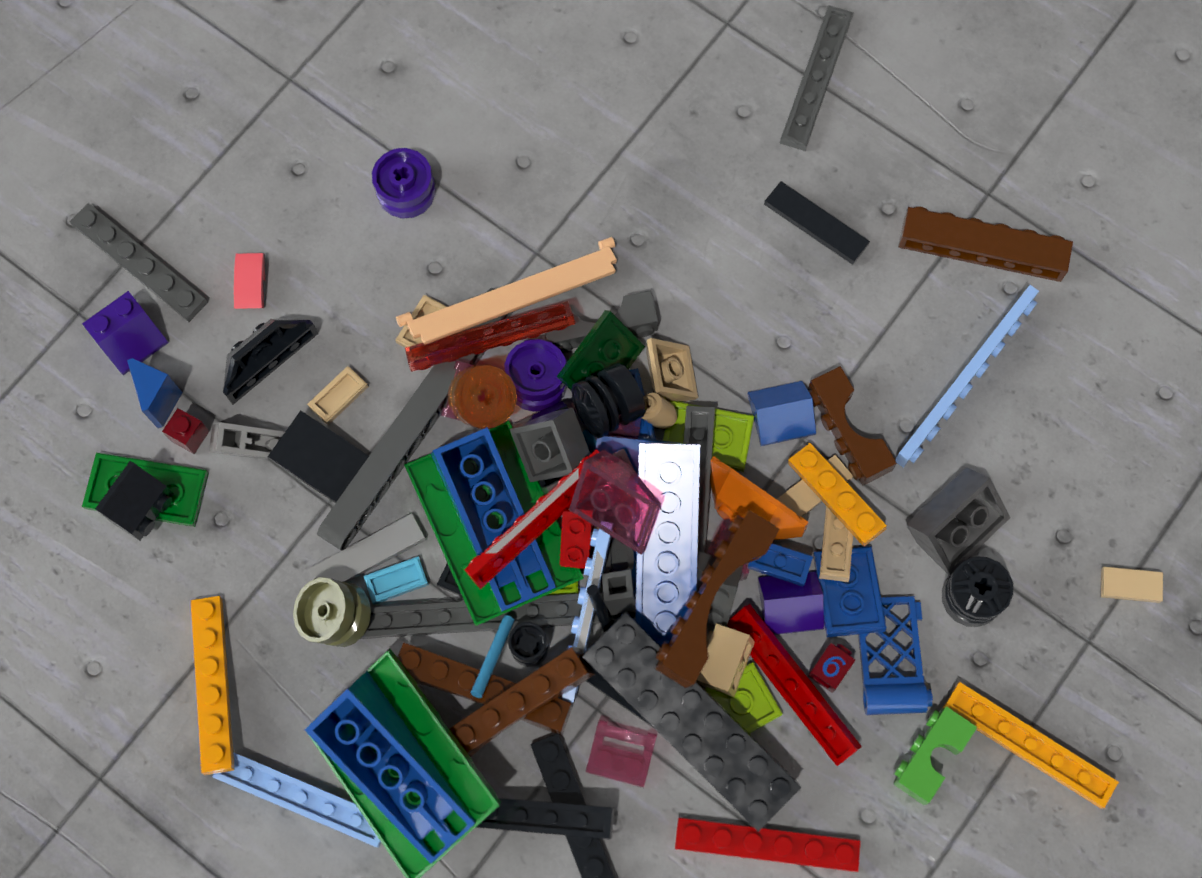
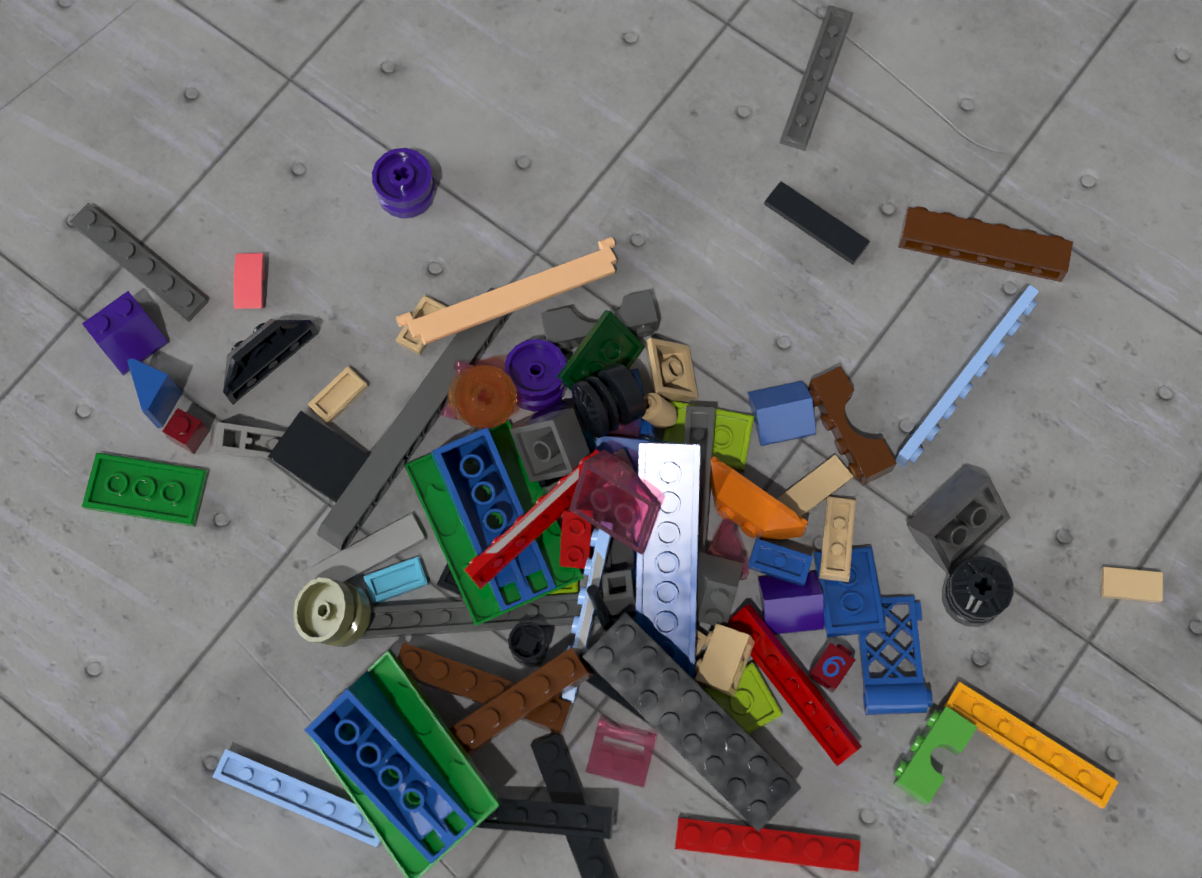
black slope [95,461,174,541] -> none
light orange plate [191,596,234,775] -> none
clear red plate [405,301,575,372] -> none
dark azure bar [471,615,514,698] -> none
reddish brown arch [655,510,780,688] -> none
light orange plate [788,443,887,547] -> none

